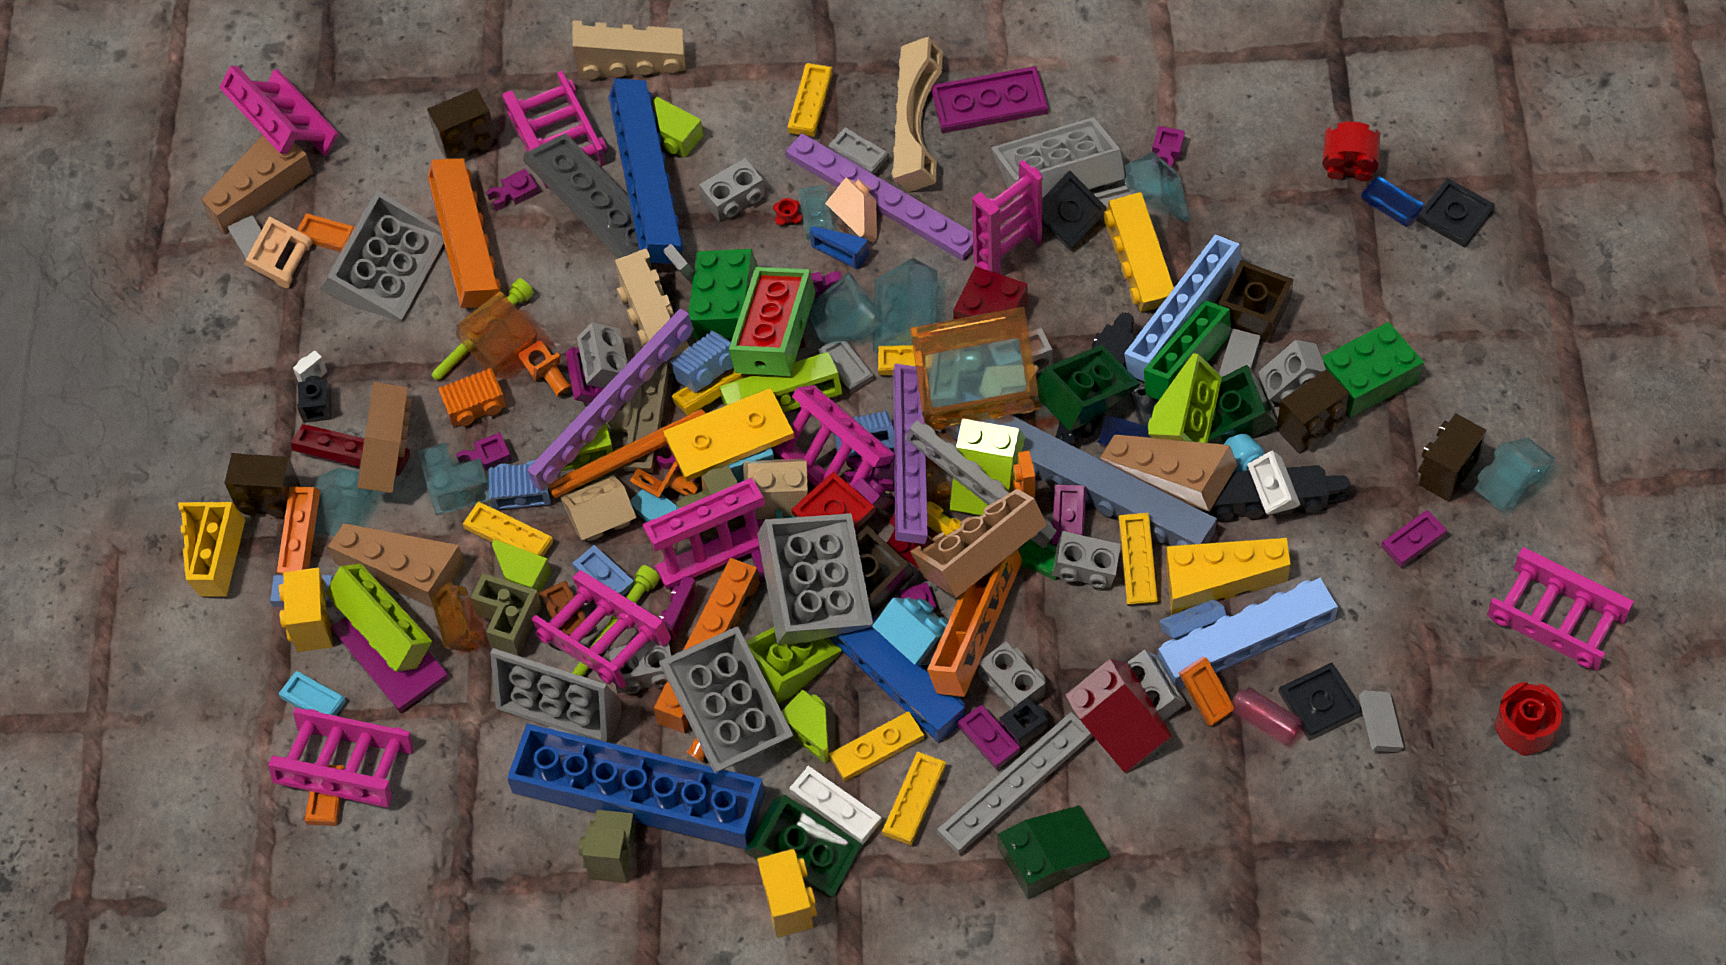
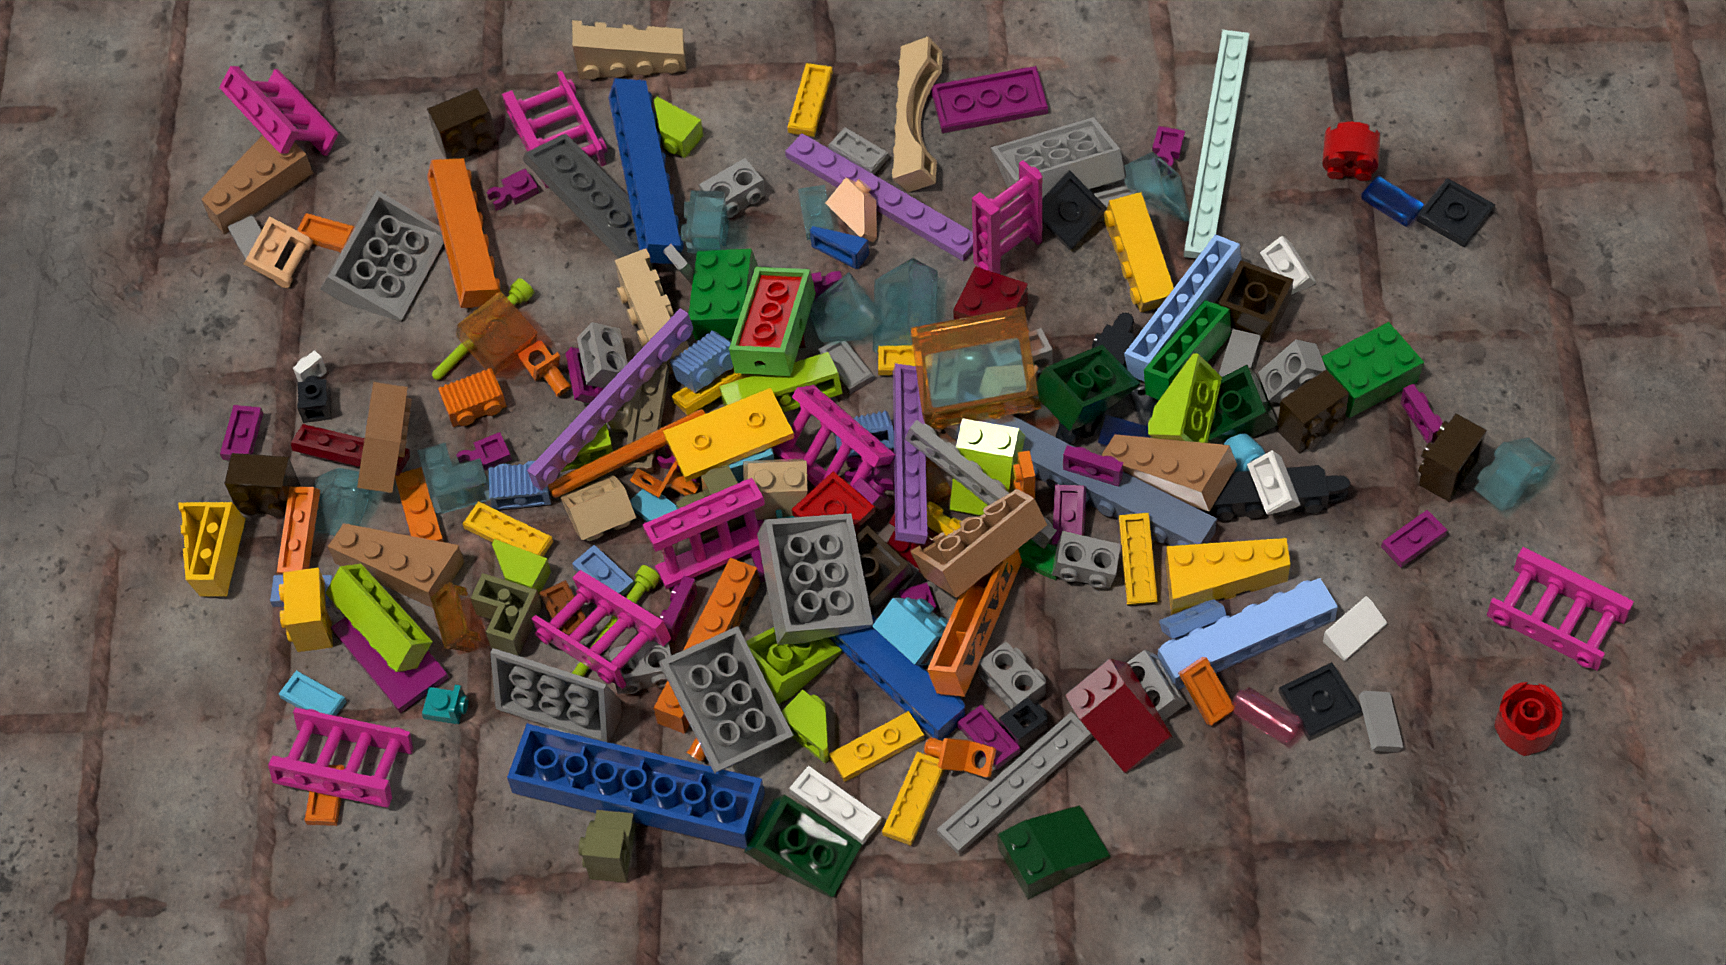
yellow brick [757,849,817,938] -> none
red plate [773,198,802,226] -> none
none -> magenta plate [220,405,264,460]
none -> orange plate [395,467,444,542]
none -> teal bracket [422,684,468,724]
none -> clear light blue brick [681,190,729,253]
none -> orange bracket [924,737,996,778]
none -> magenta plate [1063,445,1123,487]
none -> light aqua plate [1184,30,1249,259]
none -> white slope [1260,236,1317,294]
none -> white slope [1323,596,1387,661]
none -> magenta plate [1400,384,1443,444]

